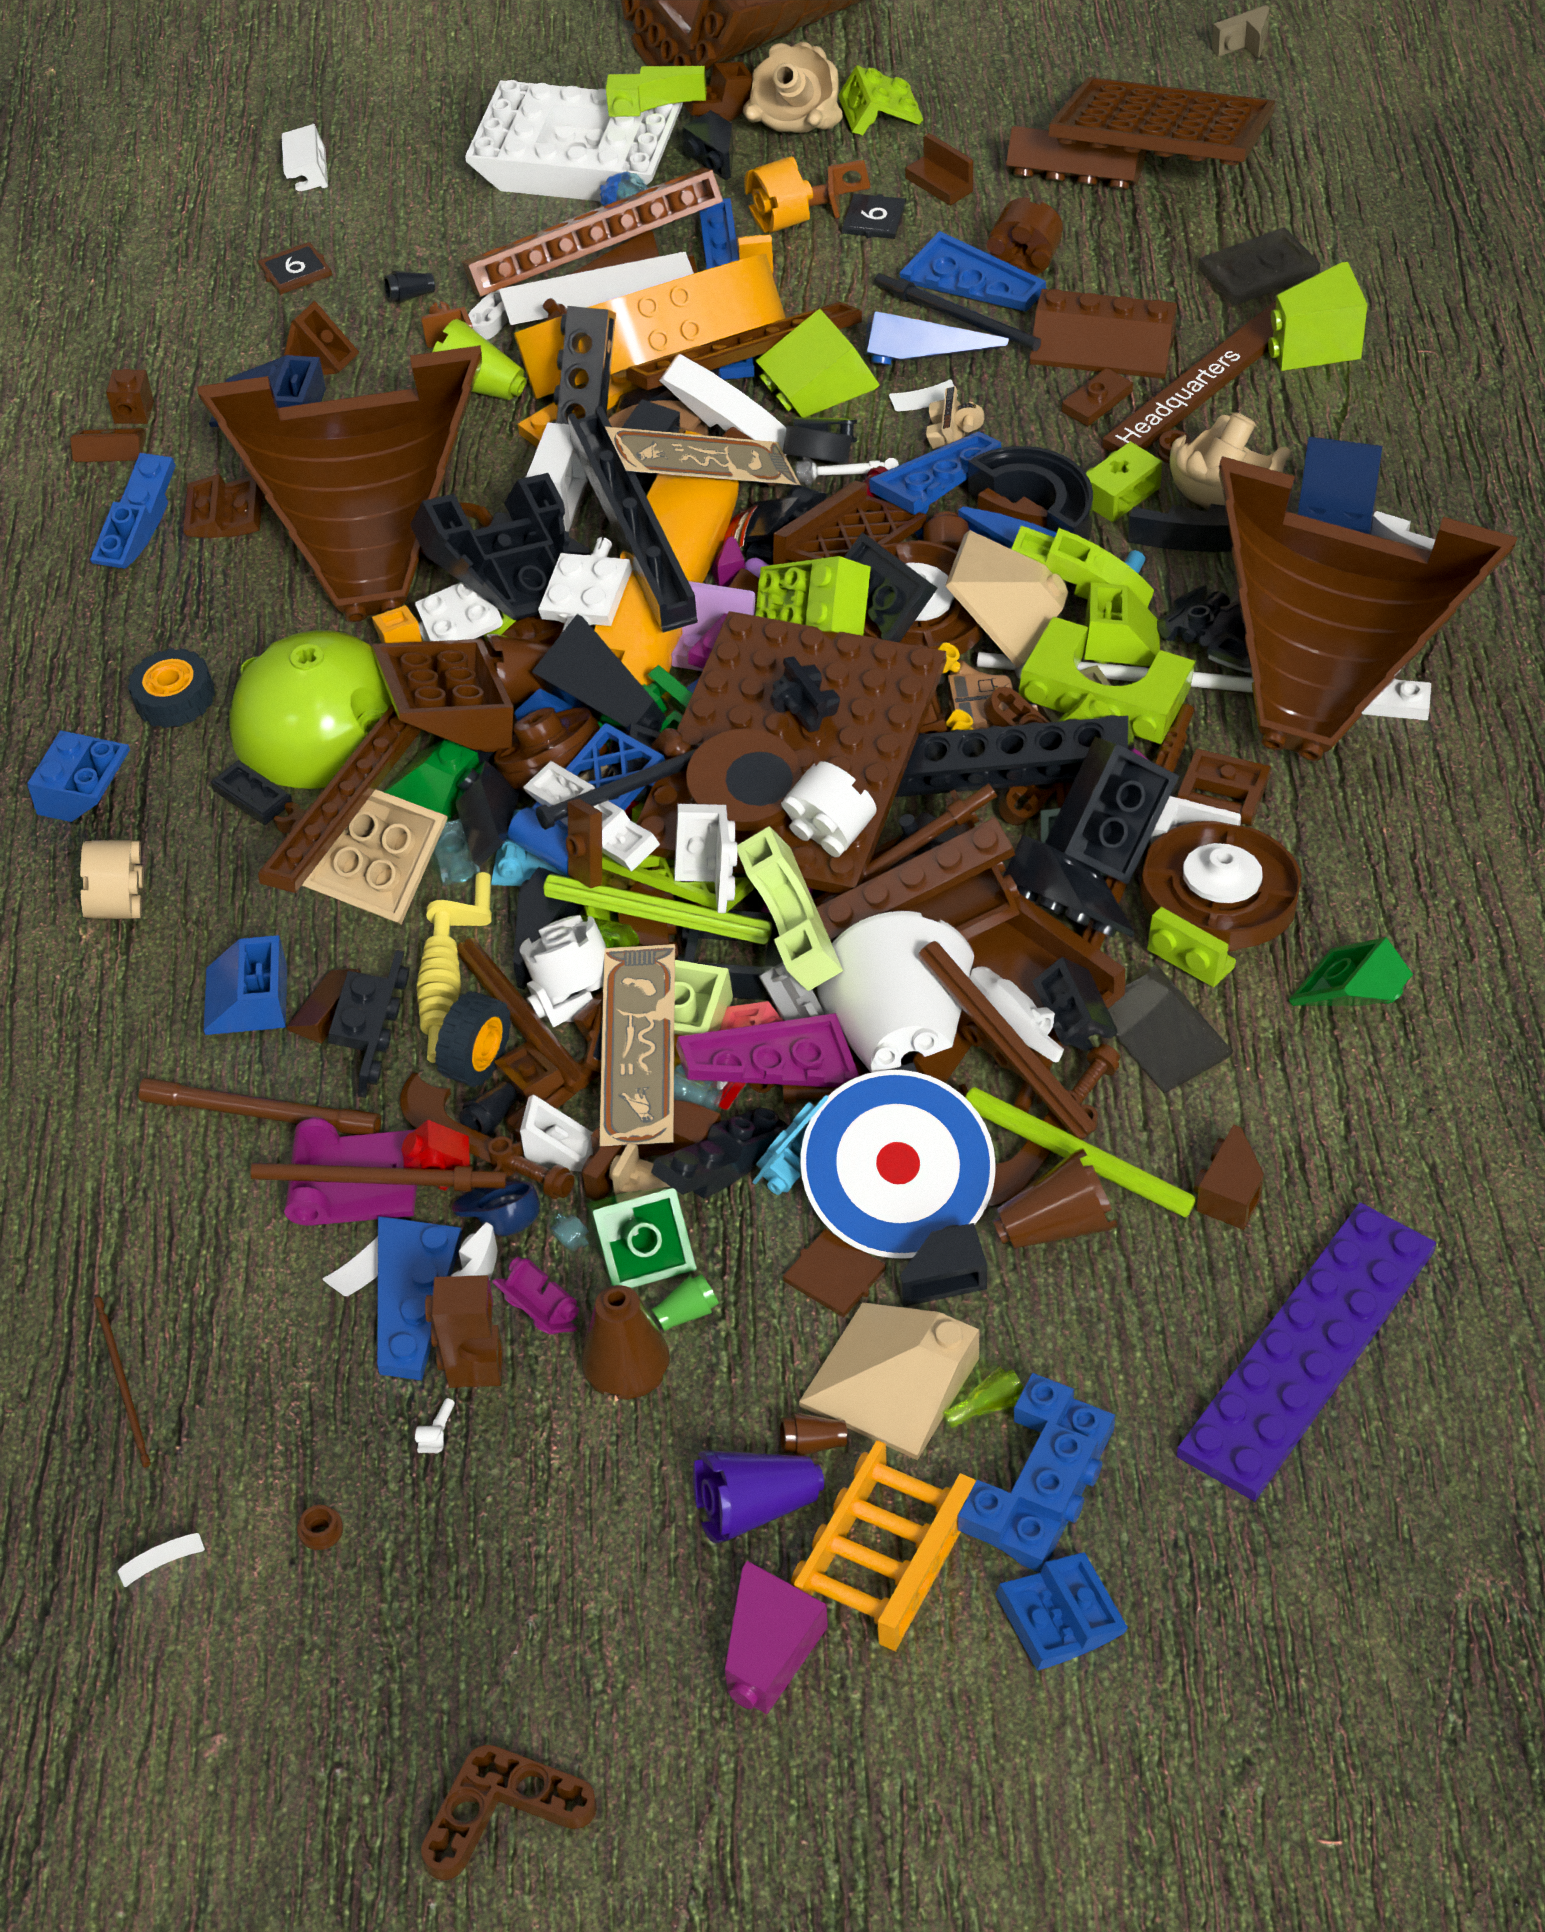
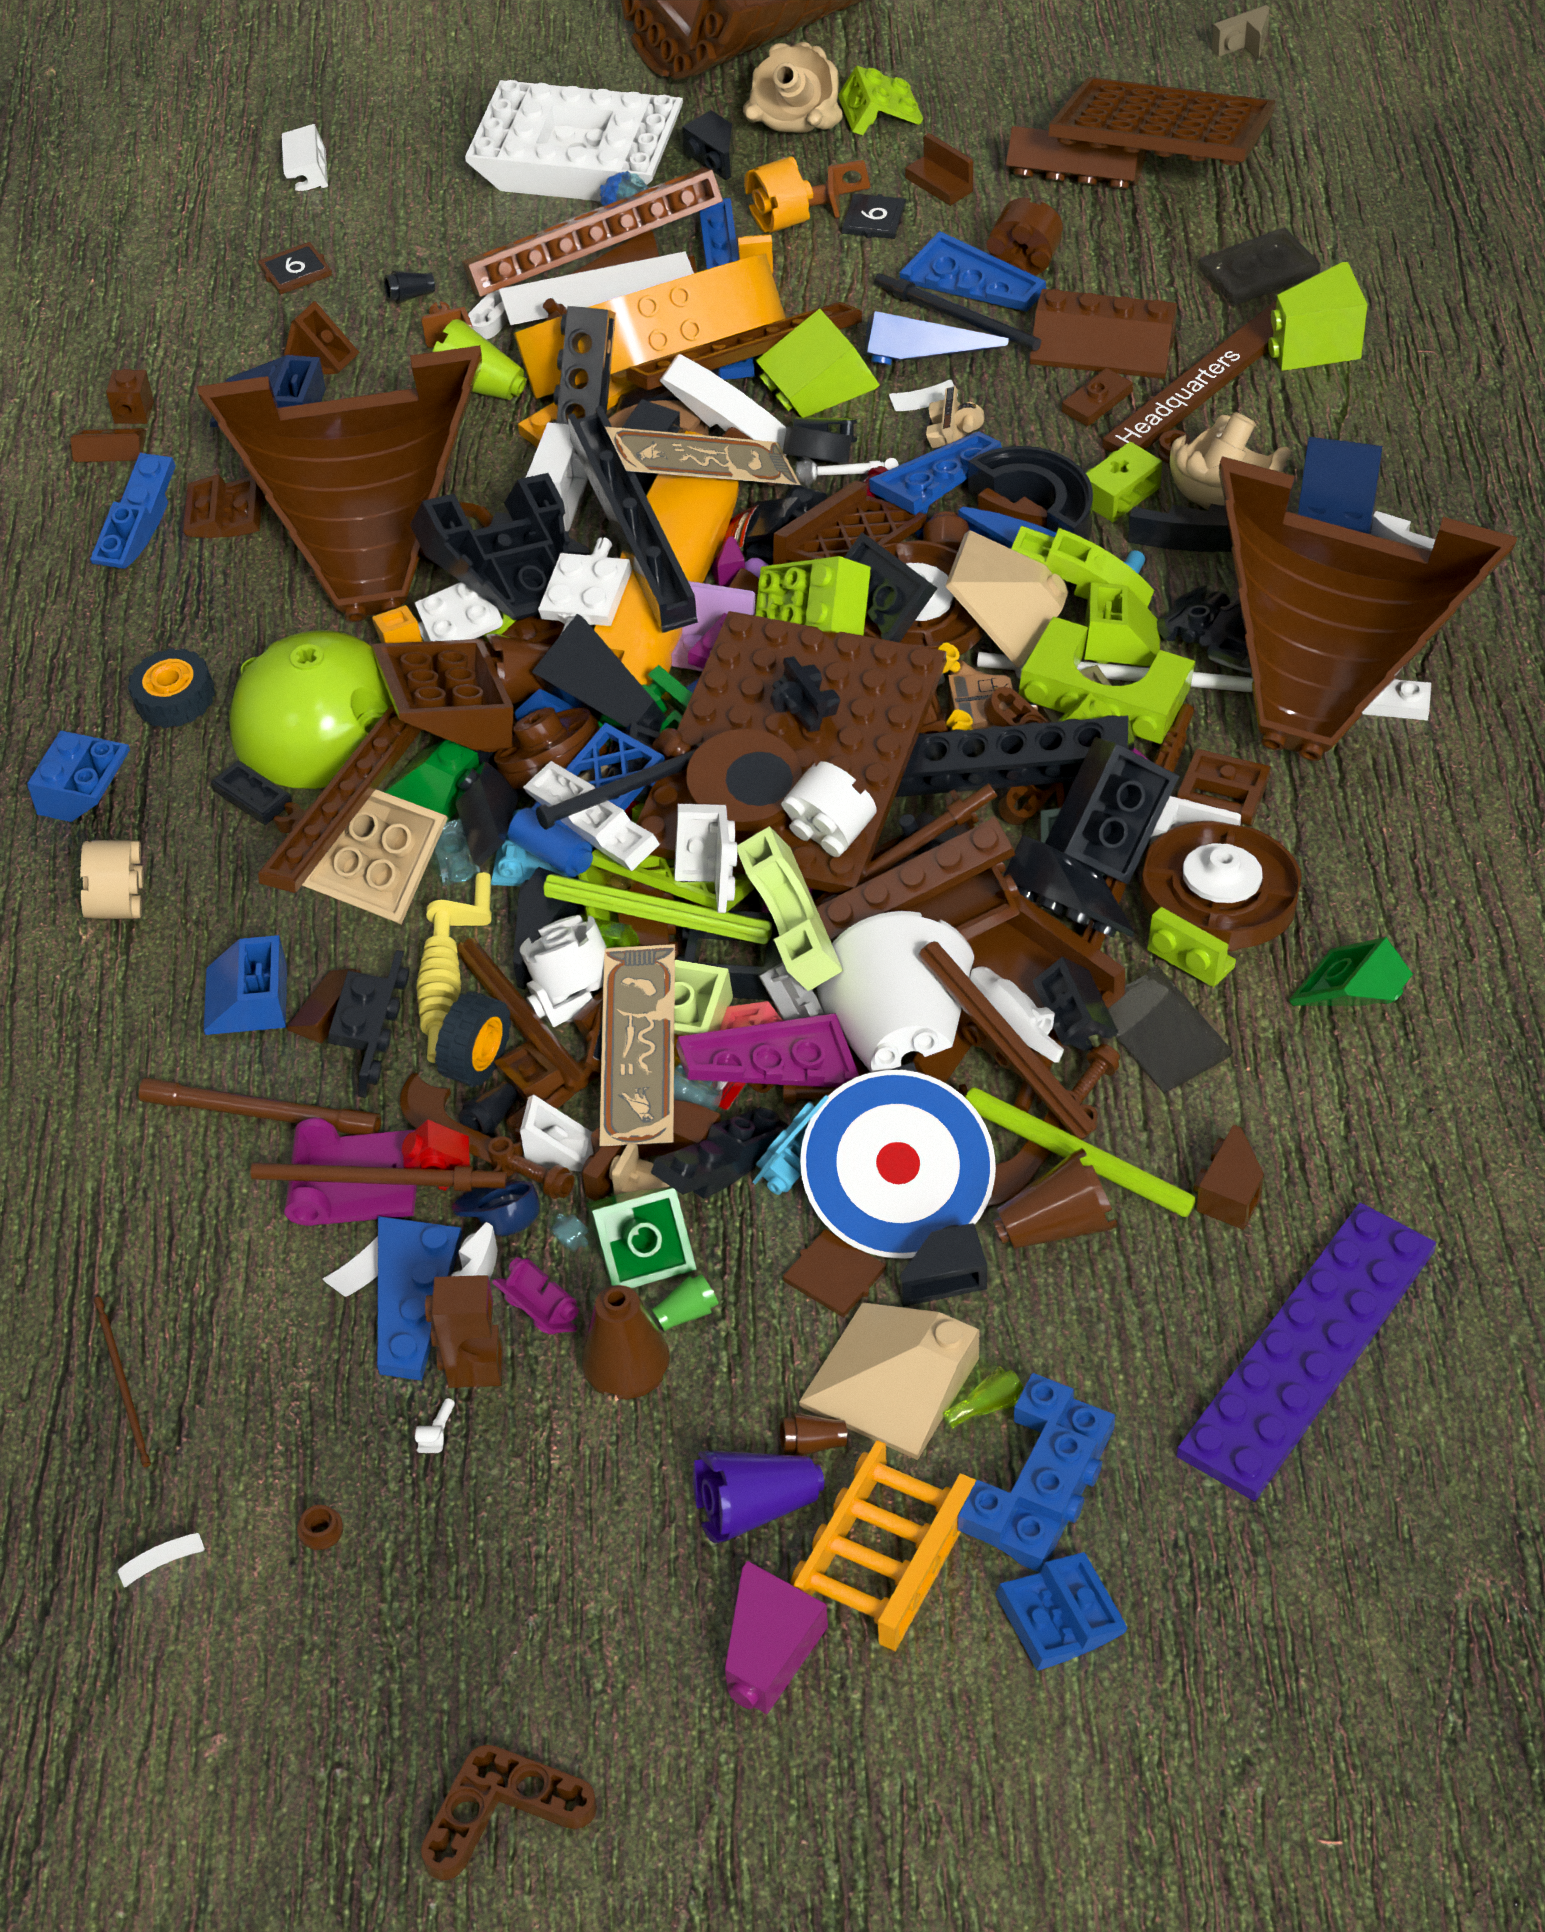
reddish brown plate [566,798,602,888] -> none
lime slope [606,66,707,117] -> none
reddish brown brick [683,62,753,122] -> none

